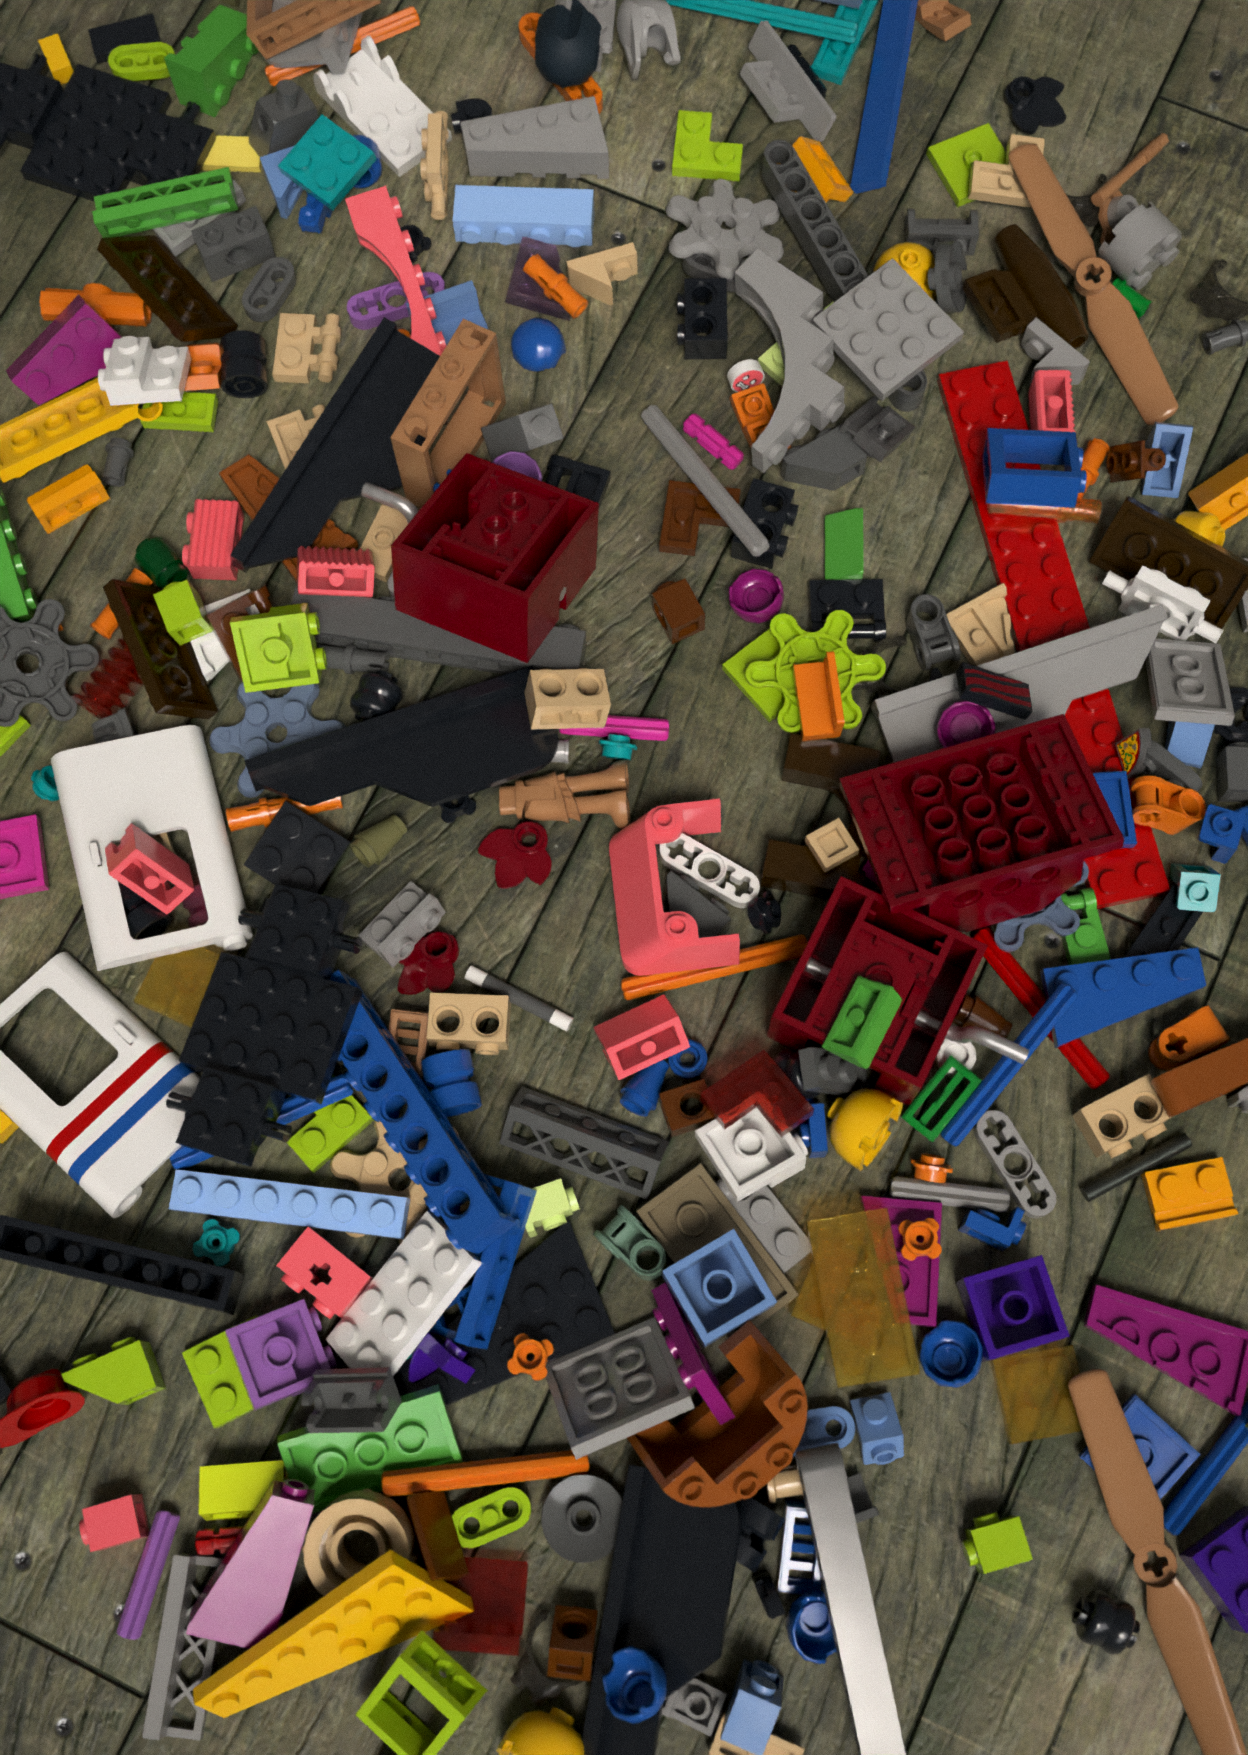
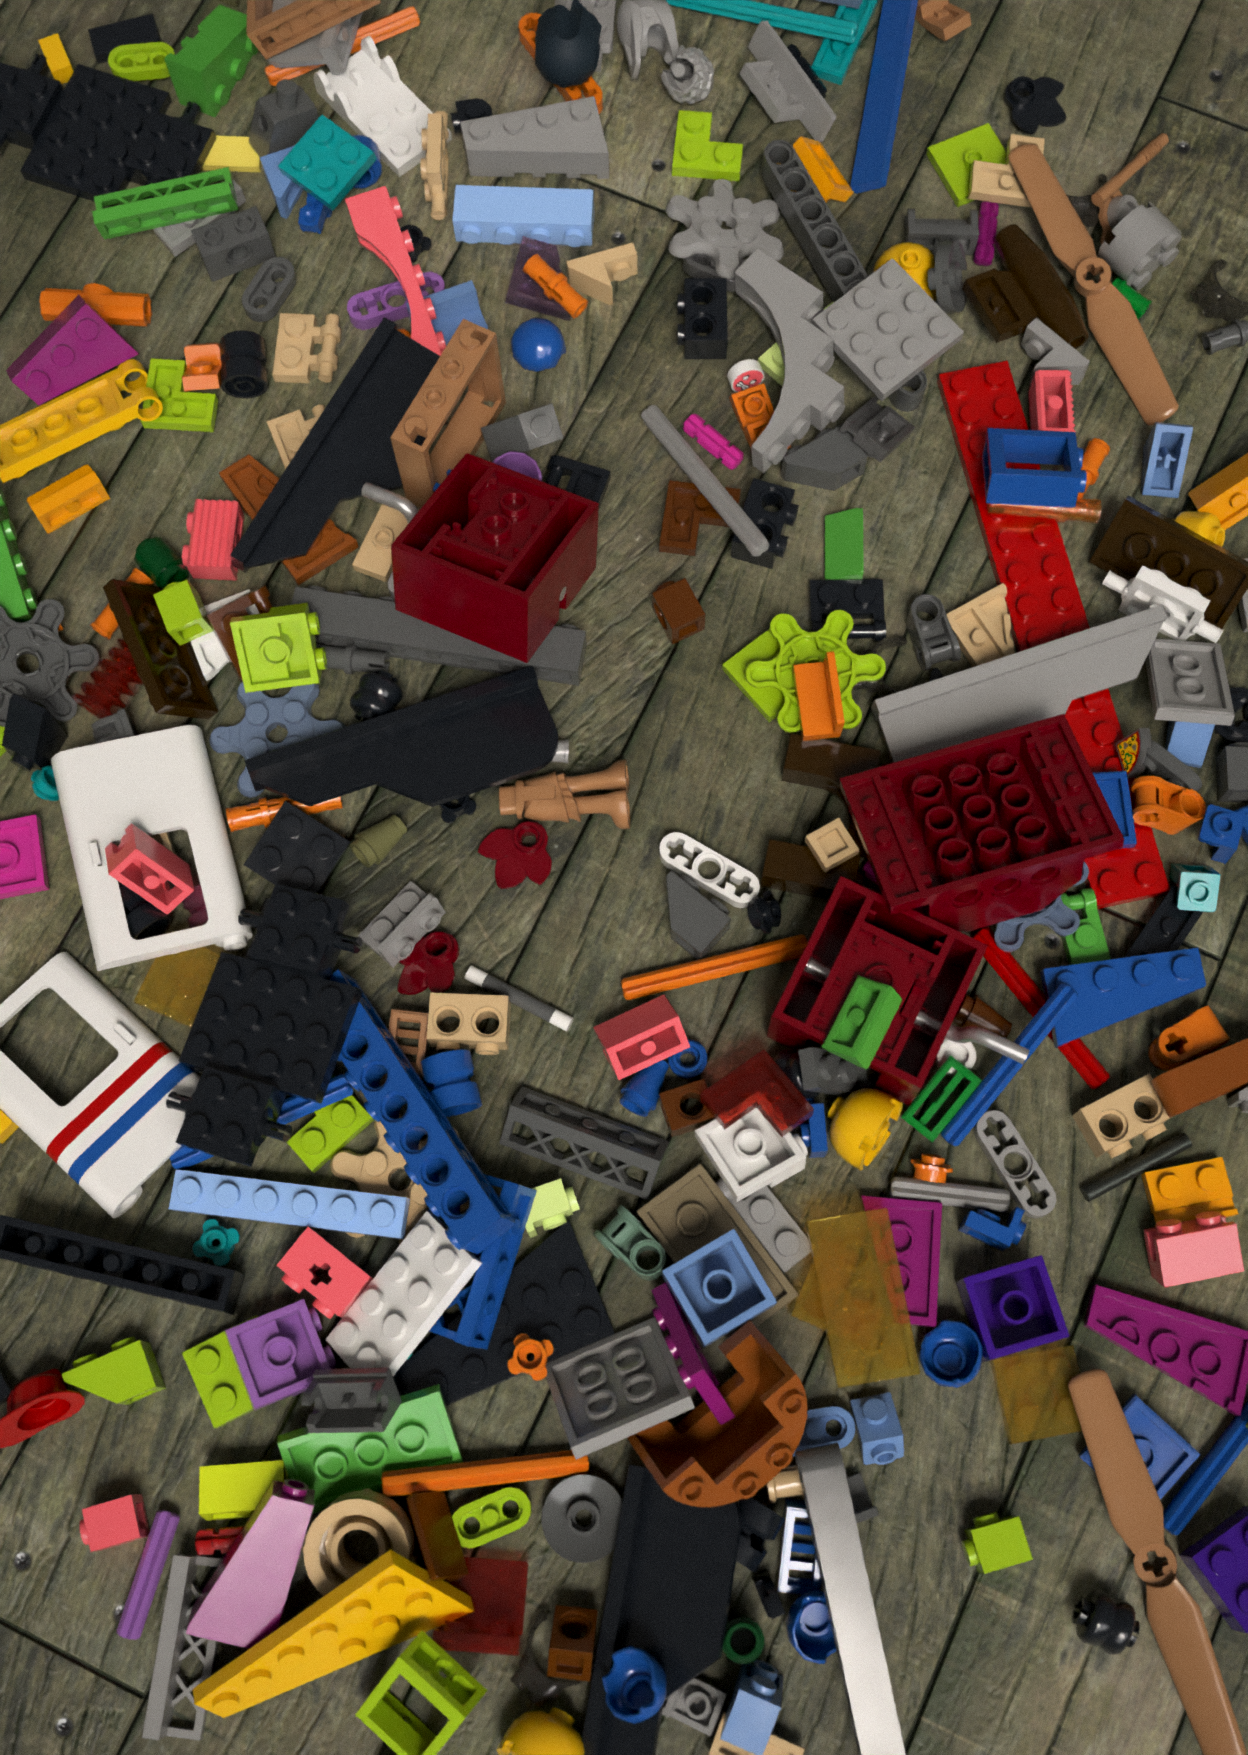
dark brown plate [97,235,238,342] -> none
white plate [98,336,191,406] -> none
dark grey pin [101,438,134,487] -> none
coral brick [297,545,375,597] -> none
dark purple plate [408,1332,476,1383] -> none
tan brick [525,668,611,730] -> none
dark pink axle [559,715,669,741] -> none
teal plate [599,734,637,760] -> none
coral windscreen [609,798,740,976] -> none
magenta hair [729,569,784,624] -> none
orange plate [898,1218,942,1261] -> none
magenta hair [937,701,996,748] -> none
black tile [956,662,1033,720] -> none
reddish brown hinge [1106,440,1166,483] -> none
none -> black slope [2,694,68,772]
none -> light grey piece [660,45,714,104]
none -> dark green brick [723,1615,764,1664]
none -> magenta axle [974,201,999,267]
none -> coral brick [1143,1211,1244,1288]

